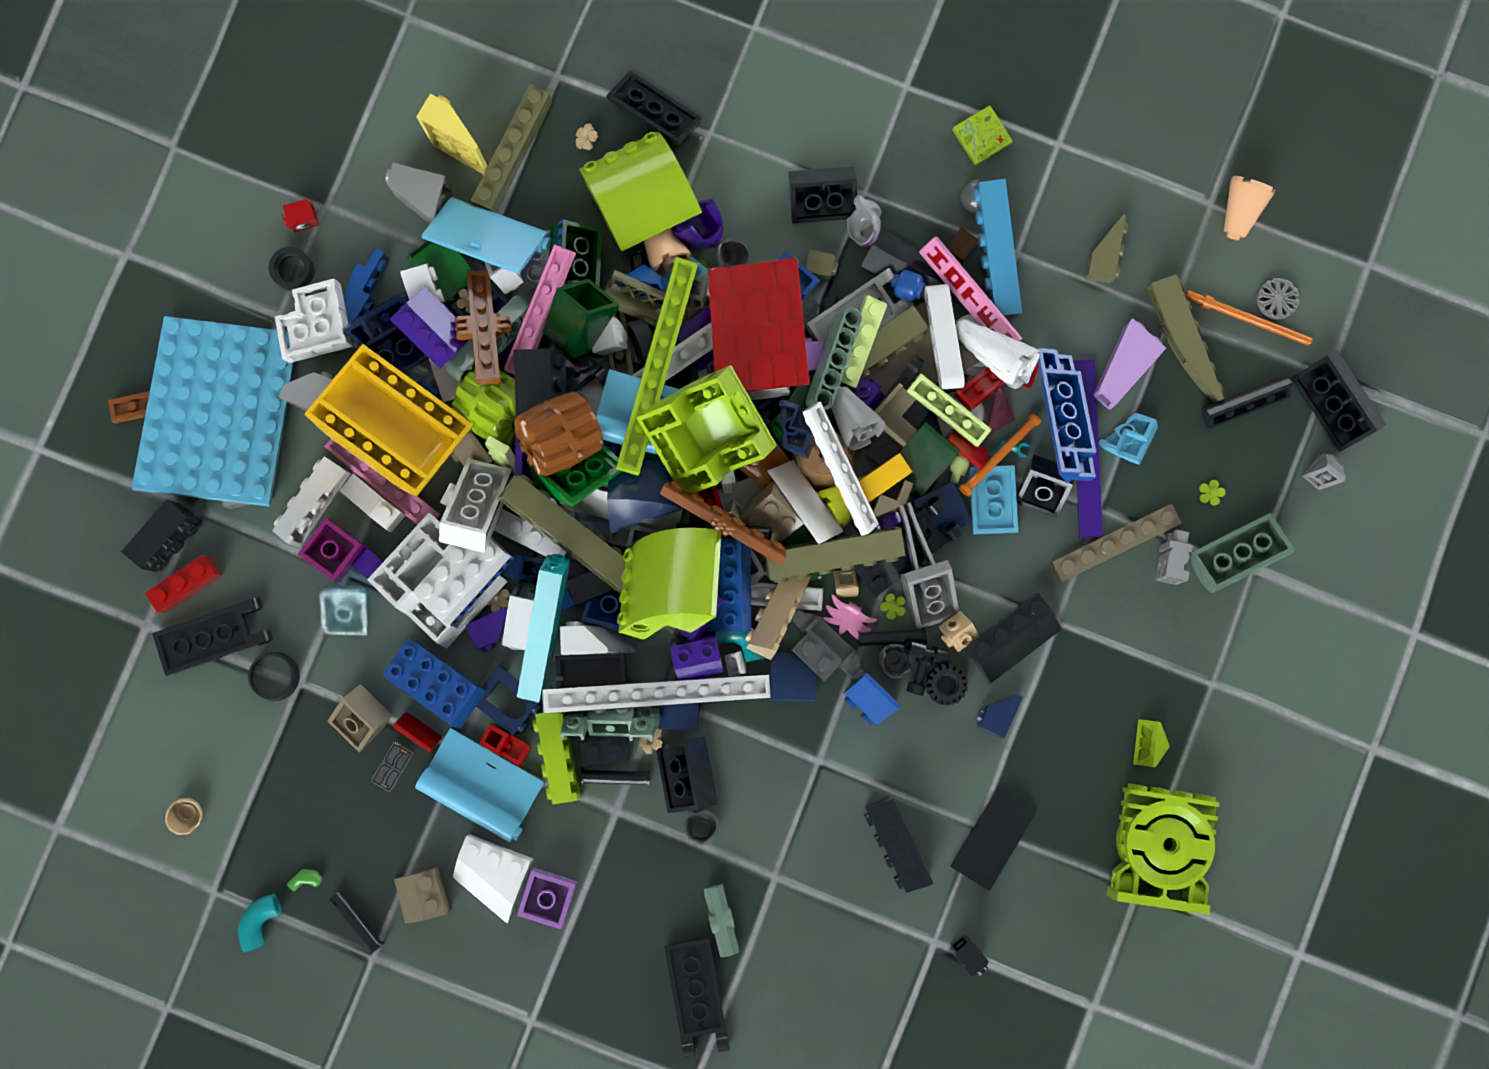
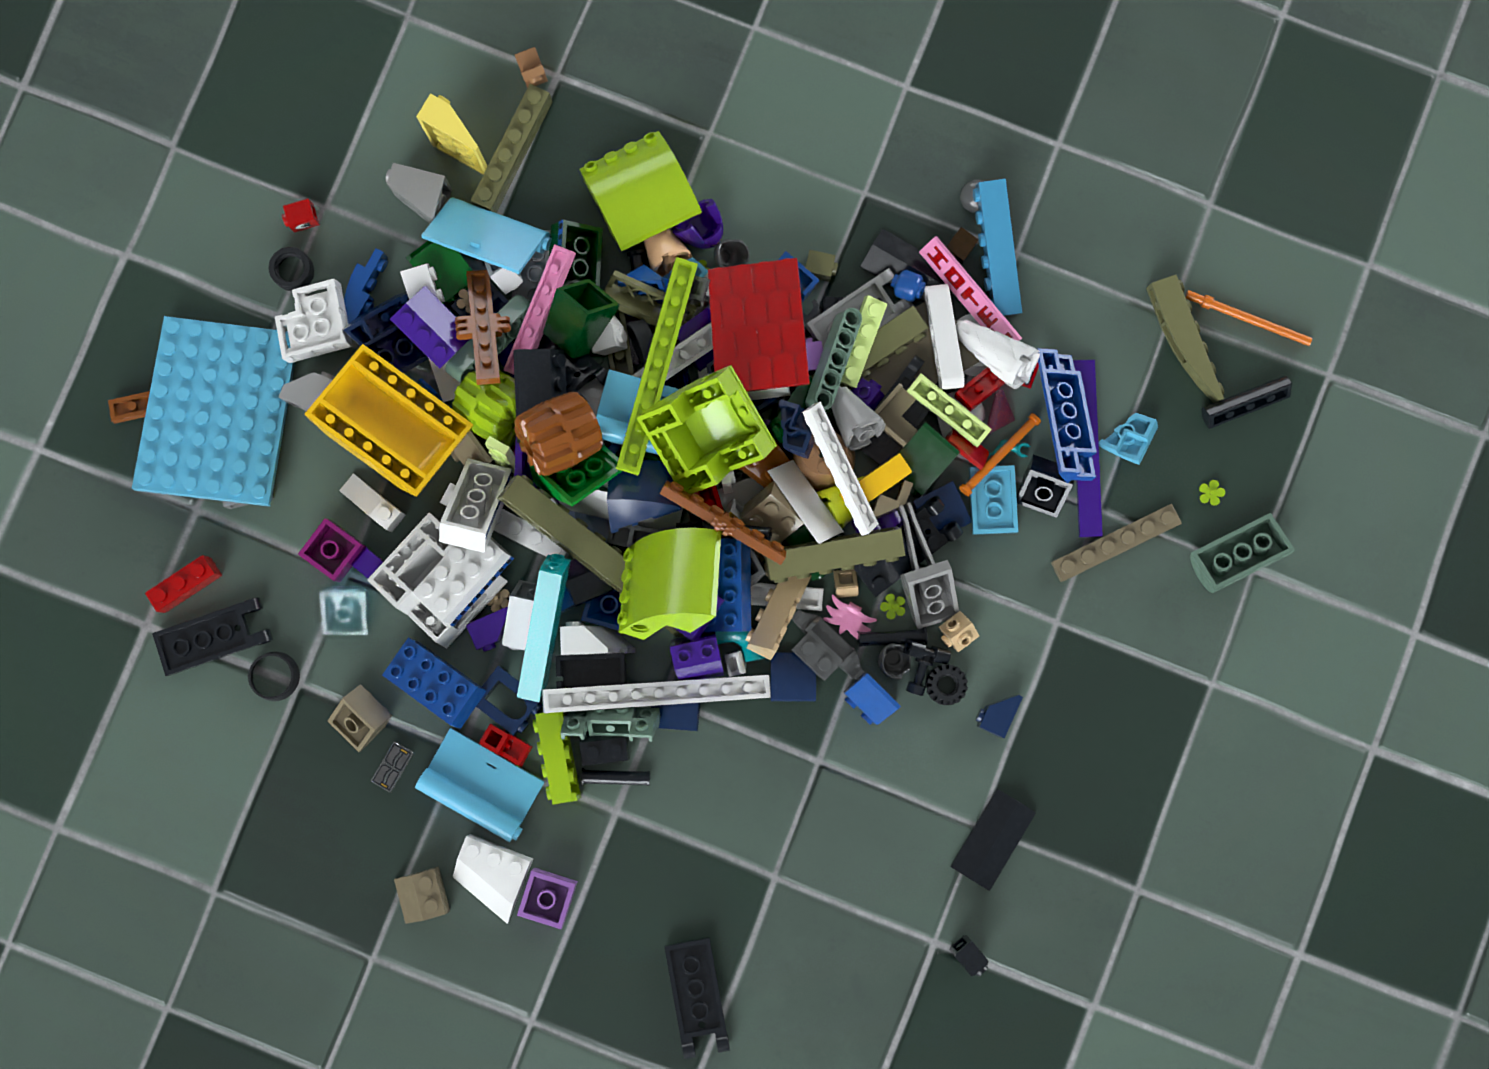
black piece [121,499,202,572] -> none
tan hair [165,798,203,835] -> none
teal cylinder [238,893,281,953] -> none
white wedge [272,456,351,547] -> none
bright green arm [287,869,322,891] -> none
bright pink tile [324,439,441,525] -> none
black pin [329,891,385,955] -> none
red slope [392,712,442,752] -> none
dark blue slope [501,554,545,582] -> none
tan plant [576,124,599,151] -> none
black slope [606,71,702,146] -> none
tan plant [638,728,663,754] -> none
black slope [656,737,718,813] -> none
dark grey hair [684,809,719,845] -> none
sand green piece [704,884,739,957] -> none
black slope [788,166,857,224] -> none
light grey hair [847,195,882,247] -> none
black slope [863,796,934,893] -> none
yellowish green cylinder [950,454,970,484] -> none
lime tile [952,106,1013,166] -> none
black slope [964,592,1062,684] -> none
olive slope [1084,214,1128,284] -> none
lavender slope [1093,319,1166,410] -> none
lime brick [1107,783,1220,915] -> none
lime slope [1133,719,1170,767] -> none
light grey hips [1155,530,1193,585] -> none
light nougat cone [1224,176,1275,241] -> none
light grey wheel [1256,278,1299,320] -> none
black slope [1291,349,1386,452] -> none
light grey slope [1302,453,1346,490] -> none
none -> medium nougat brick [514,47,548,88]

